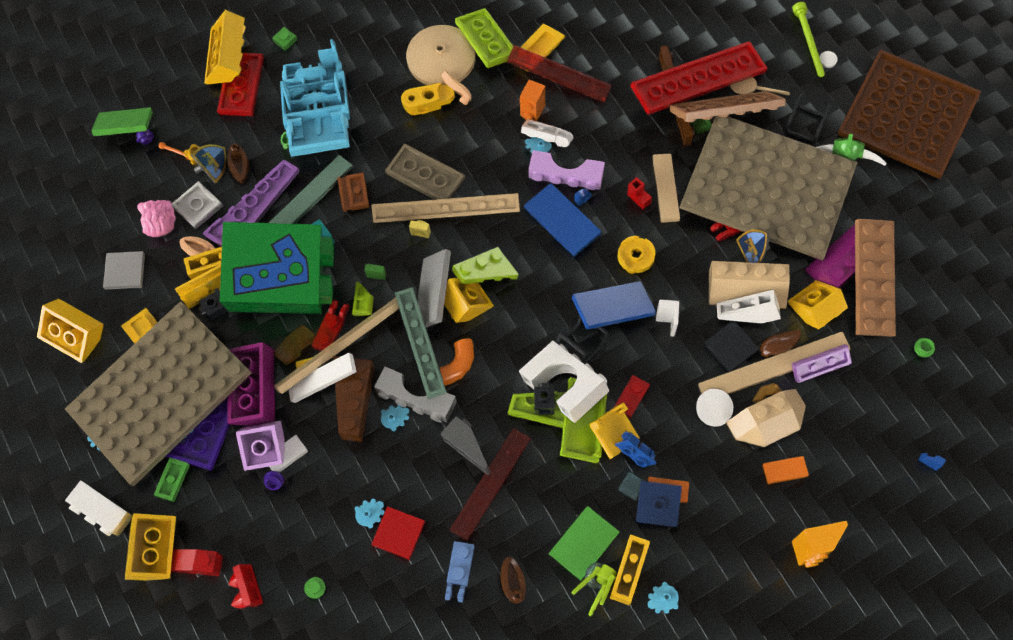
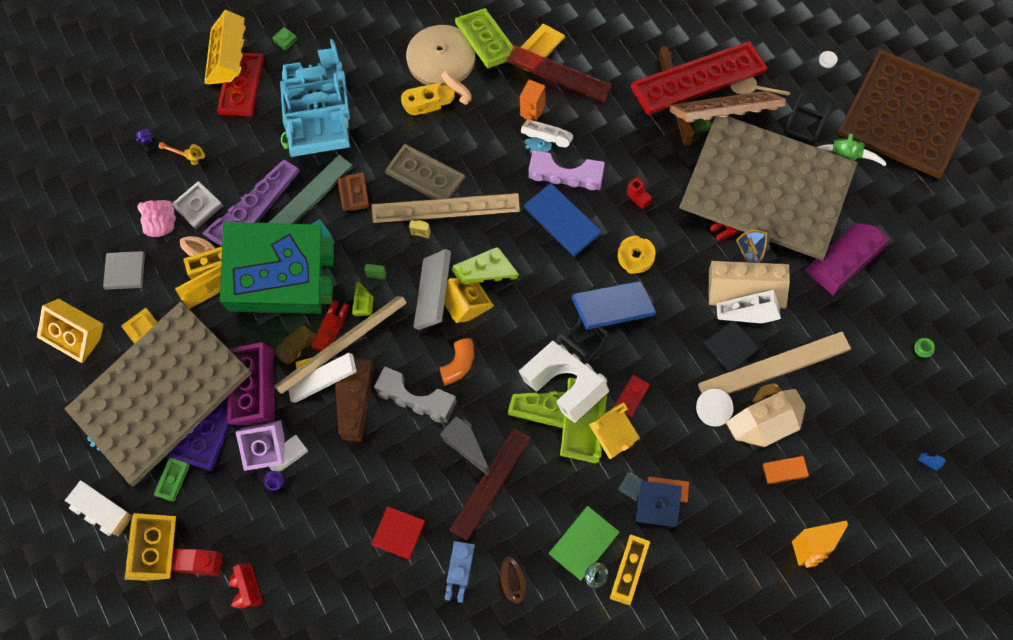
bright green tile [92,107,153,136] -> none
shield [191,144,226,184] -> none
black brick [199,288,228,321] -> none
reddish brown arm [227,143,249,184] -> none
bright green plate [304,577,326,599] -> none
medium azure piece [355,499,385,528] -> none
medium azure piece [380,405,409,431] -> none
sand green tile [395,287,447,399] -> none
black brick [534,383,555,415] -> none
lime plant [572,564,617,616] -> none
blue tile [574,188,592,206] -> none
blue hinge [615,431,657,468] -> none
medium azure piece [648,582,679,614] -> none
tan tile [653,154,680,223] -> none
white panel [656,300,679,336] -> none
reddish brown arm [760,330,801,357] -> none
yellow slope [788,280,848,329] -> none
medium lavender tile [791,344,852,383] -> none
lime piece [792,2,825,77] -> none
medium nougat plate [855,219,896,337] -> none

